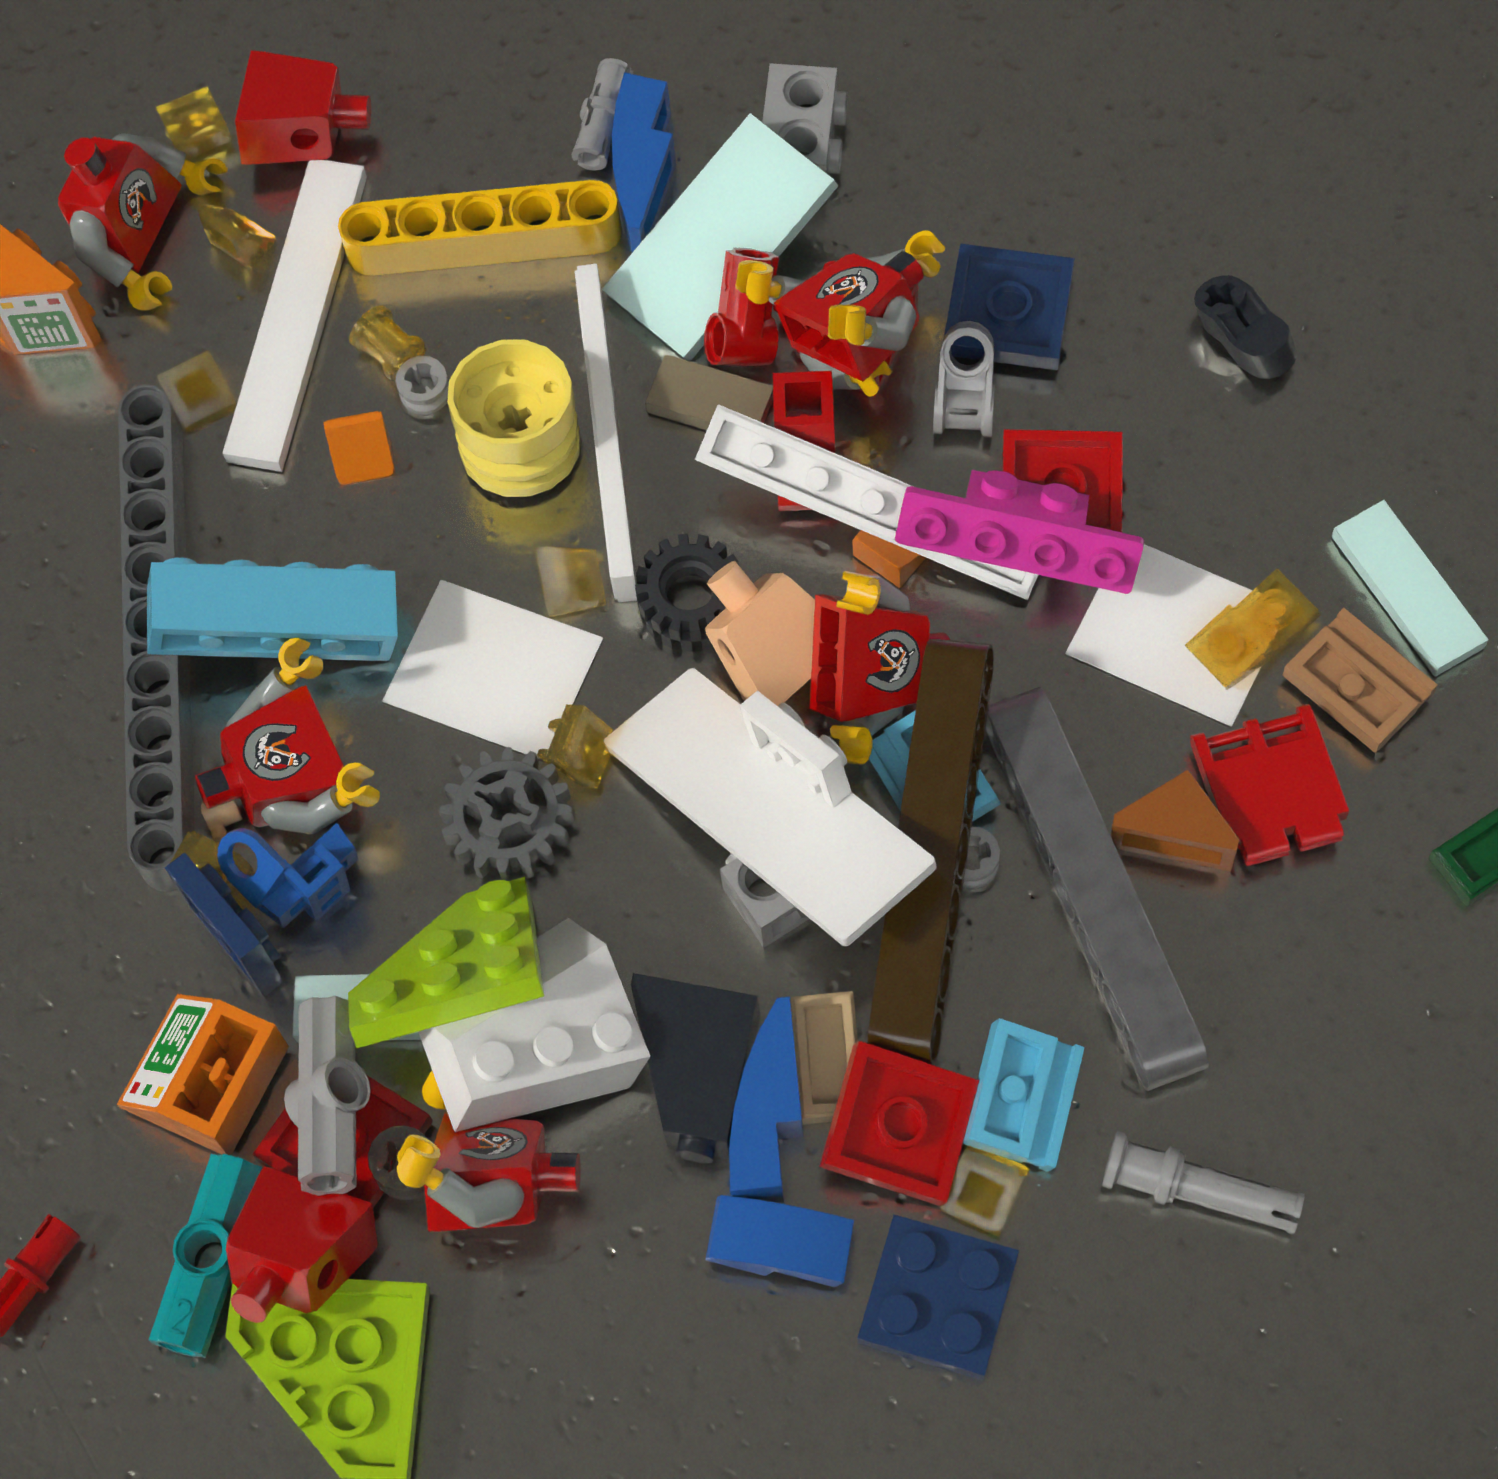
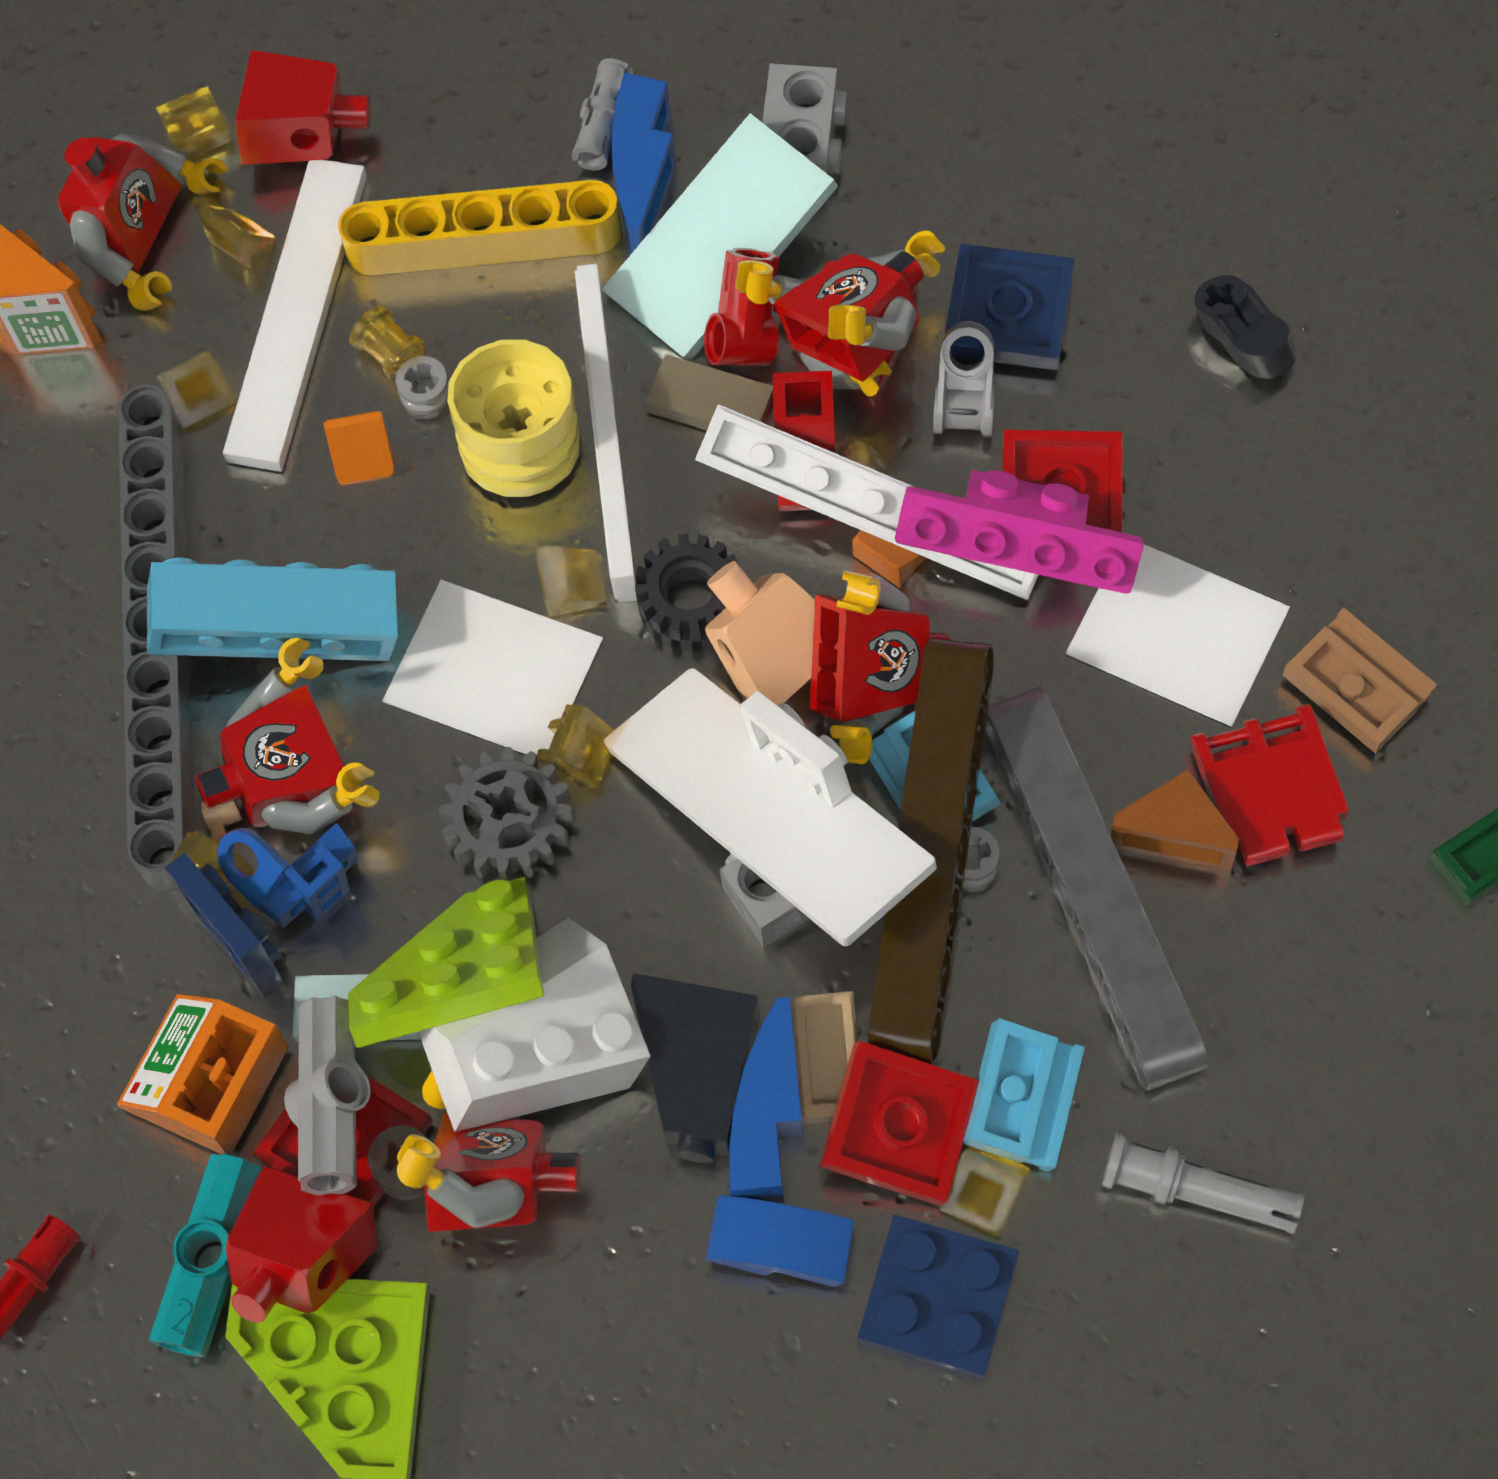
clear yellow slope [1185,568,1321,690] -> none
light aqua tile [1332,500,1489,677] -> none

